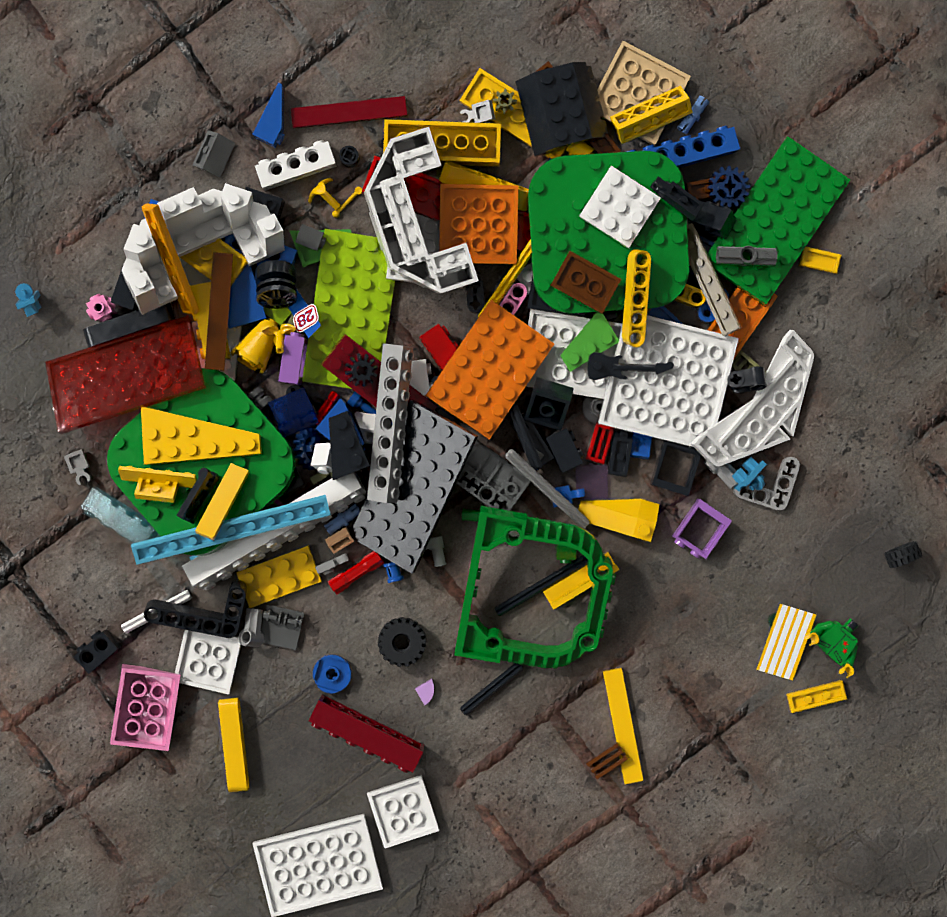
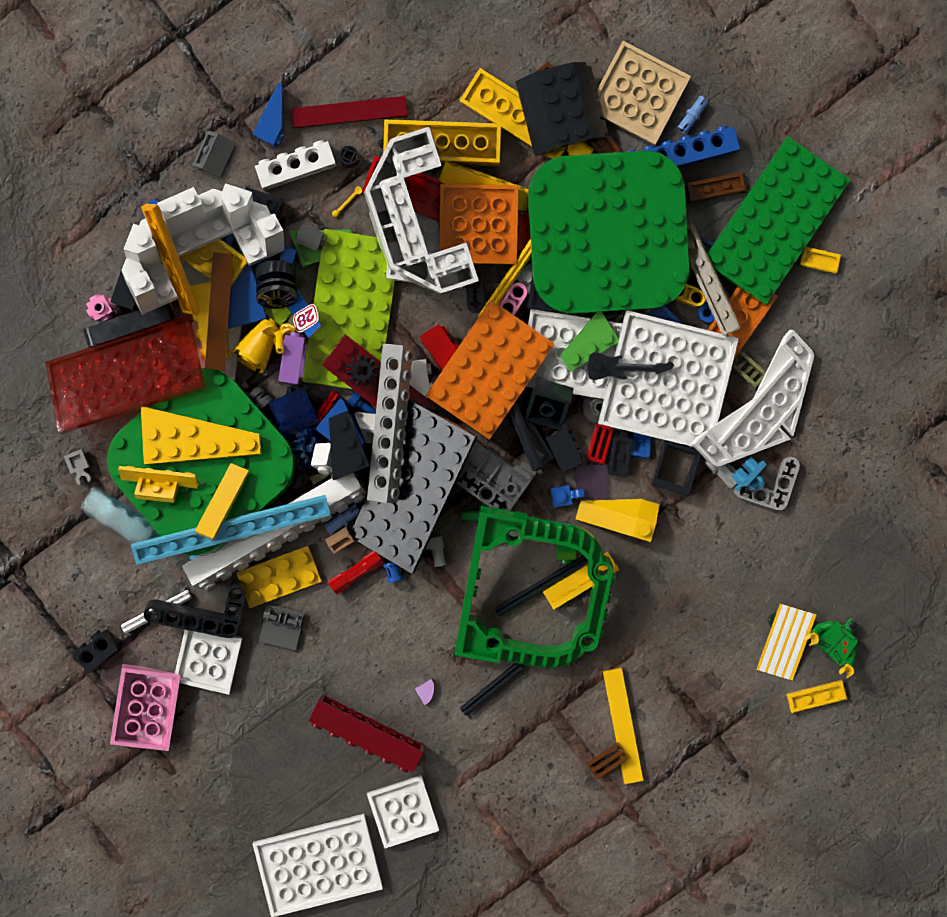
dark azure hips [15,283,41,317] -> none
black plate [177,468,219,524] -> none
yellow beam [218,698,249,793] -> none
light grey piece [238,608,264,647] -> none
yellow plant [308,178,341,210] -> none
blue plate [313,654,351,693] -> none
light grey plate [315,553,349,575] -> none
black tyre [378,617,426,667] -> none
plate [460,100,496,123] -> none
olive gear [493,88,517,114] -> none
light grey axle [505,449,590,528] -> none
reddish brown plate [550,251,621,314] -> none
white plate [579,166,661,248] -> none
yellow fence [610,86,693,144] -> none
yellow beam [622,249,651,347] -> none
black hinge [650,176,703,221] -> none
medium lavender window [672,498,732,559] -> none
black brick [688,201,737,239] -> none
dark blue gear [707,166,750,208] -> none
dark grey piece [716,246,777,266] -> none
black piece [727,366,767,394] -> none
black tyre [884,541,923,568] -> none

